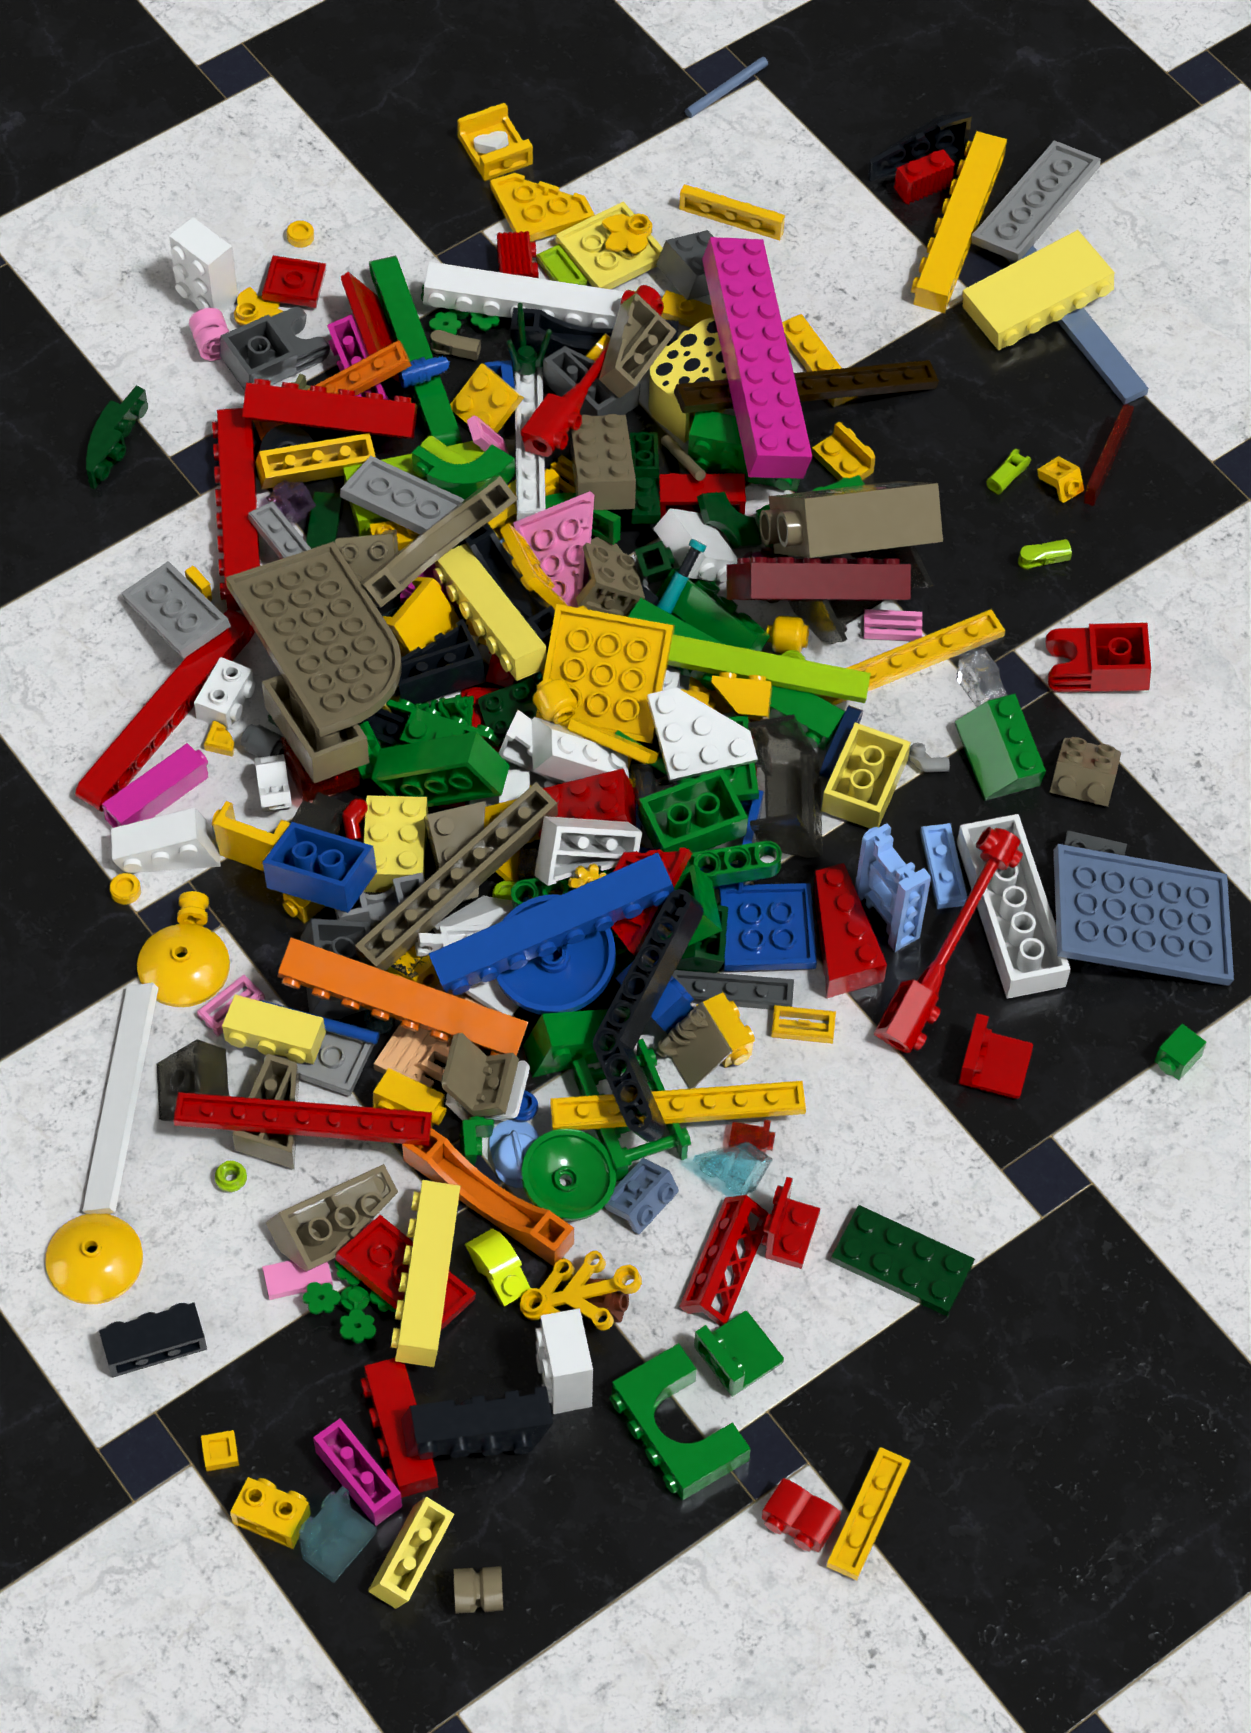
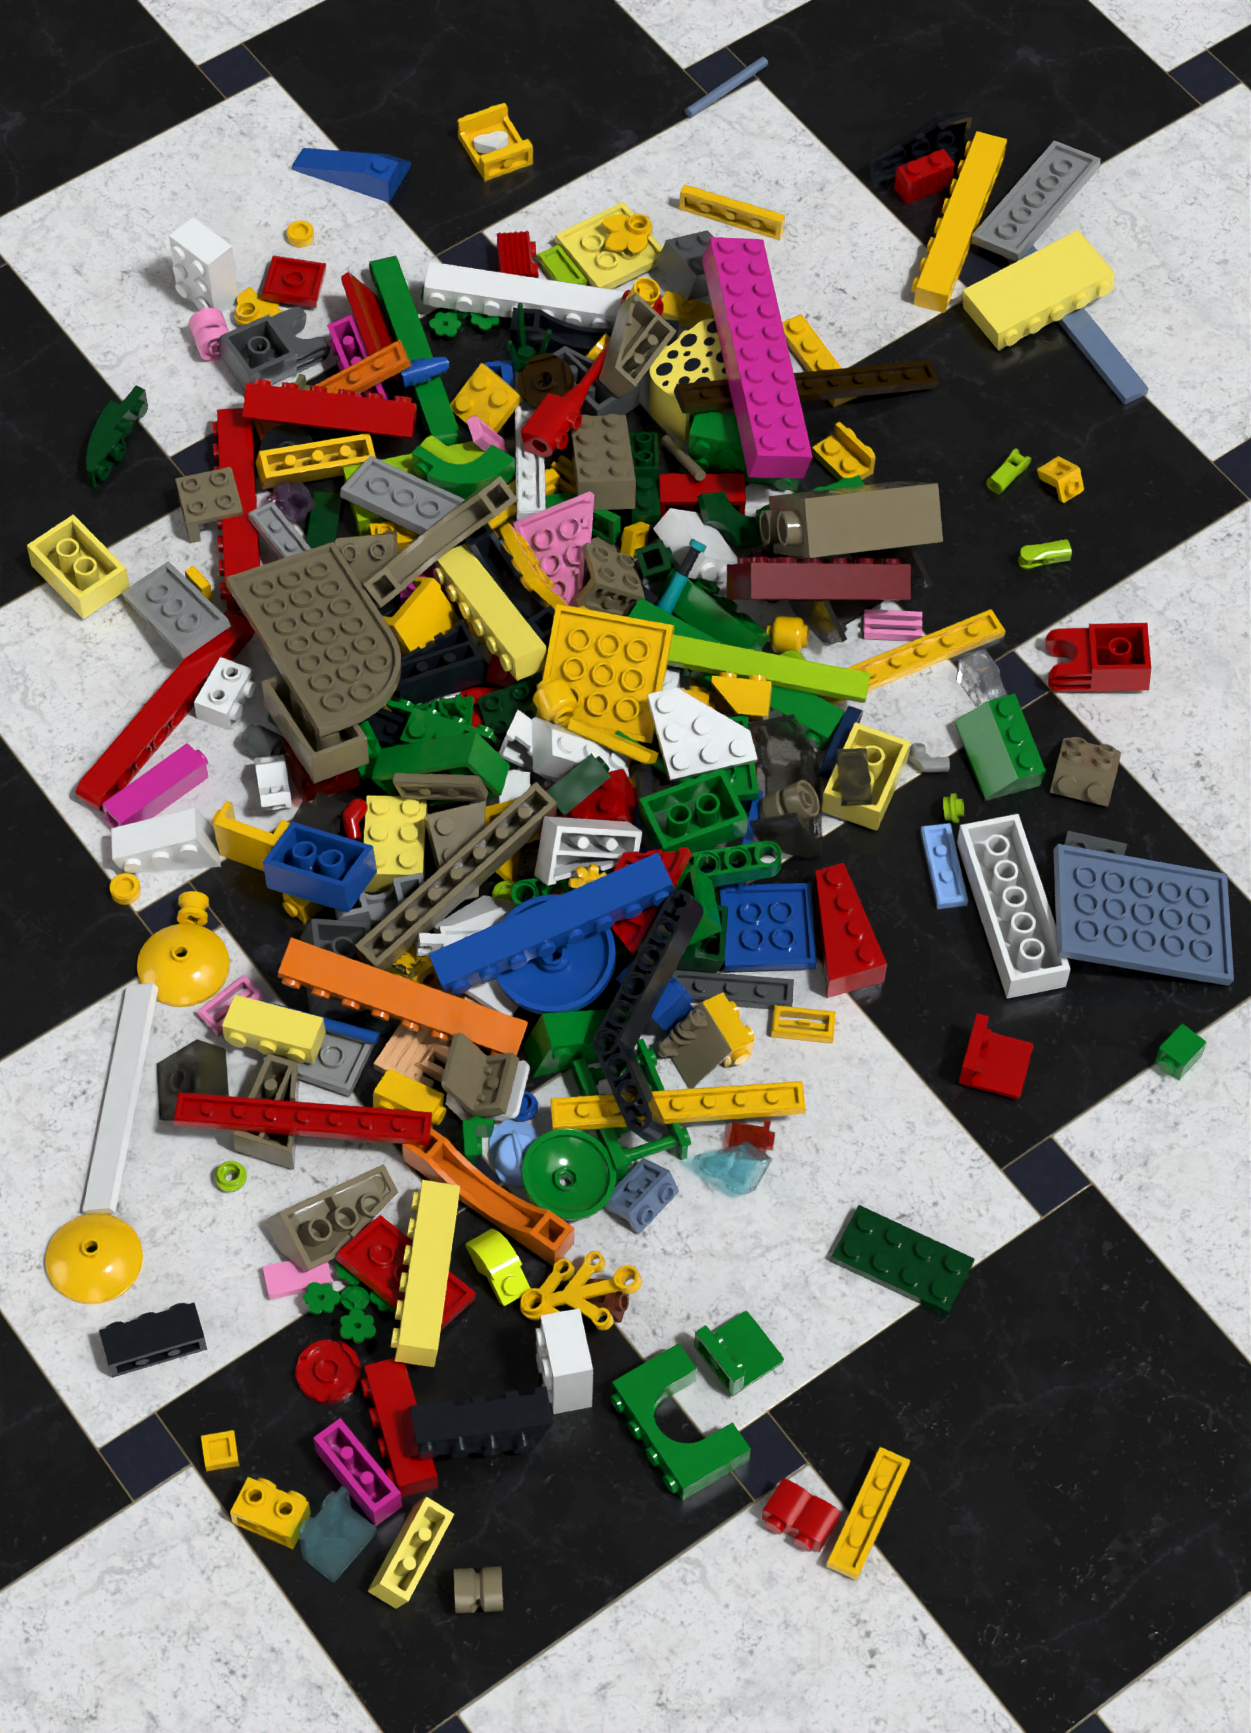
yellow tile [204,721,234,757] -> none
dark tan bar [430,330,481,360] -> none
yellow plate [490,173,595,241] -> none
red fence [679,1195,768,1326] -> none
red bracket [761,1177,821,1269] -> none
light blue fence [855,823,931,952] -> none
red bar [873,827,1023,1053] -> none
clear red tile [1084,404,1134,506] -> none
none -> light yellow brick [27,515,129,619]
none -> dark tan bracket [175,467,243,543]
none -> blue wedge [292,148,411,203]
none -> red tile [296,1340,361,1404]
none -> dark tan tile [393,773,489,801]
none -> dark brown plate [517,353,574,410]
none -> dark green brick [546,753,611,817]
none -> yellow plate [620,522,650,557]
none -> yellow wheel [626,277,660,307]
none -> dark tan wheel [762,780,820,831]
none -> clear smoke tile [836,748,872,806]
none -> lime plate [943,793,964,823]

